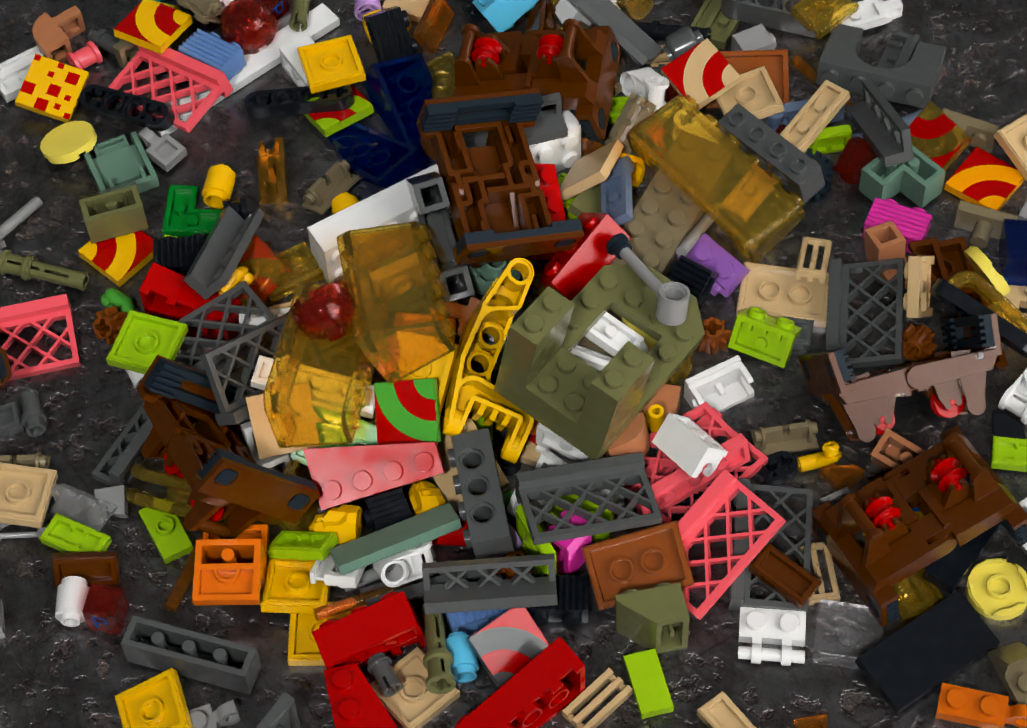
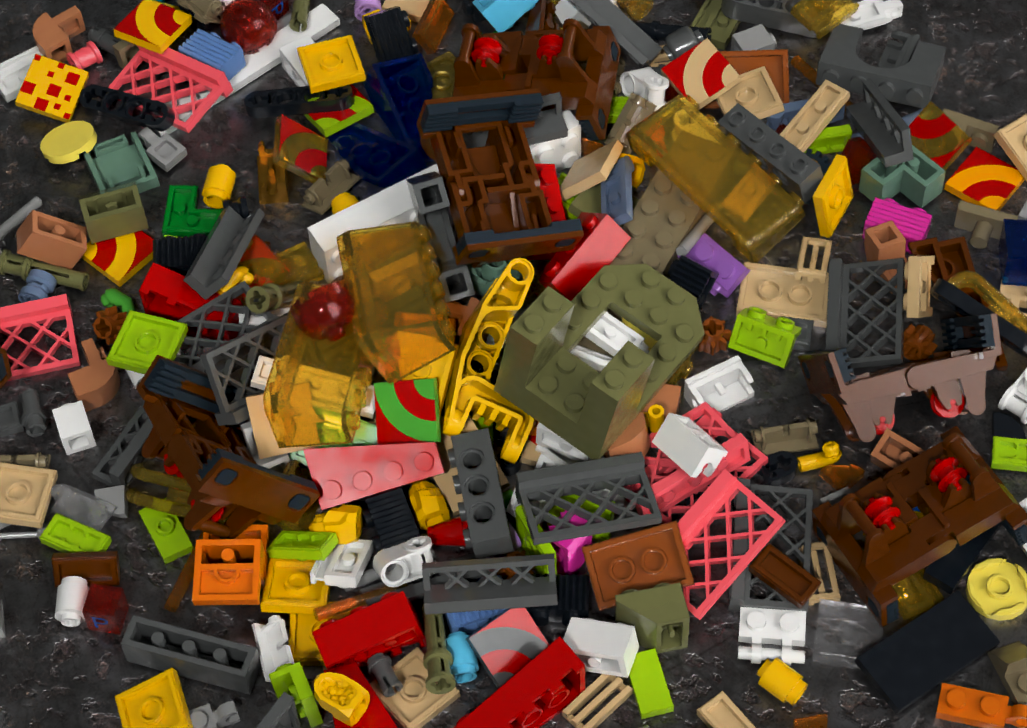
sand green tile [329,503,462,575] -> none
light grey piece [606,233,690,326] -> none
light yellow tile [963,246,1010,299] -> none
none -> nougat brick [16,210,87,270]
none -> sand blue wheel [18,269,57,303]
none -> white brick [52,400,97,455]
none -> nougat brick [68,338,121,412]
none -> olive pin [245,280,309,314]
none -> white hinge [252,615,294,682]
none -> lime bracket [269,661,323,728]
none -> clear yellow tile [273,114,328,184]
none -> yellow rock [314,672,370,727]
none -> white brick [563,617,639,678]
none -> yellow brick [756,657,808,706]
none -> yellow tile [812,154,854,238]

